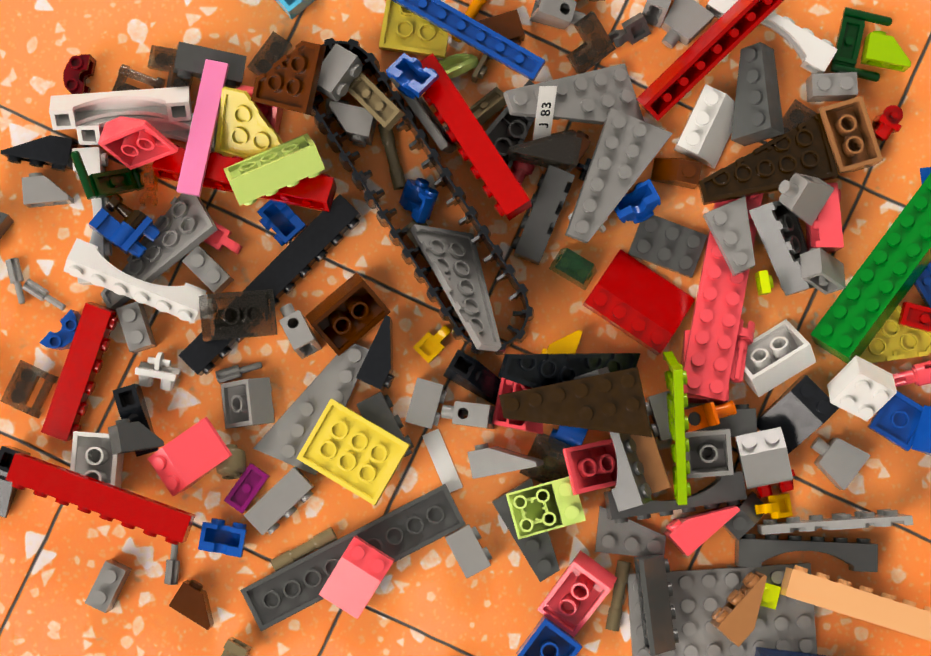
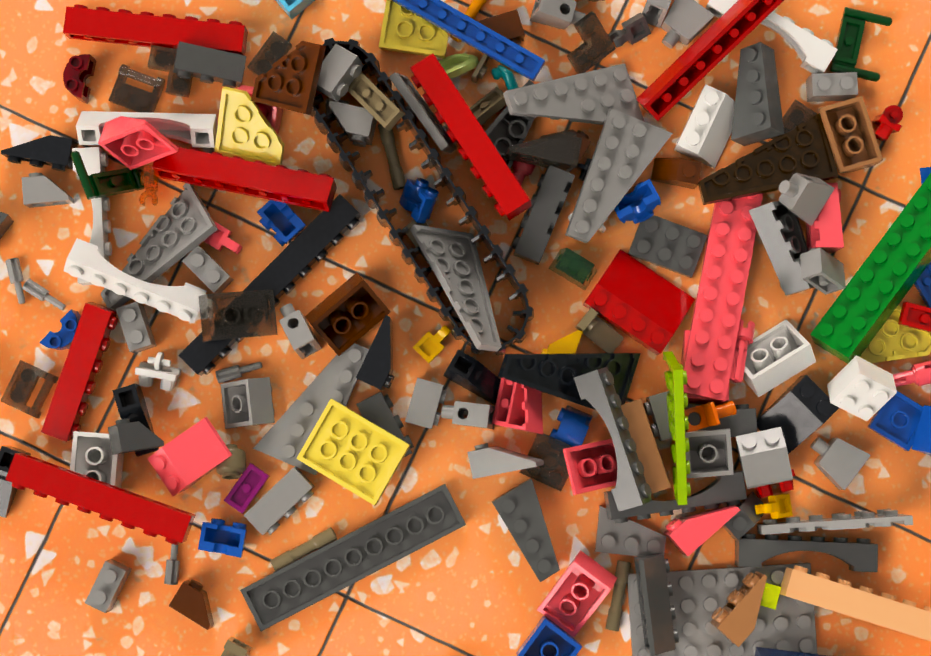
white arch [49,86,192,130] -> none
blue hips [89,193,160,259] -> none
bright pink tile [176,59,229,197] -> none
yellowish green slope [223,133,325,206] -> none
coral slope [319,535,395,619] -> none
blue cylinder [385,53,439,99] -> none
white sticker [422,429,463,493] -> none
light grey brick [445,524,493,579] -> none
dark brown wing [499,367,653,437] -> none
yellowish green slope [506,476,586,539] -> none
white sticker [532,86,557,144] -> none
light grey wing [703,196,755,276] -> none
neon yellow plate [754,270,774,296] -> none
lime slope [860,31,911,72] -> none
none -> red brick [63,4,248,56]
none -> teal arm [491,65,519,90]
none -> dark tan bracket [575,308,624,353]

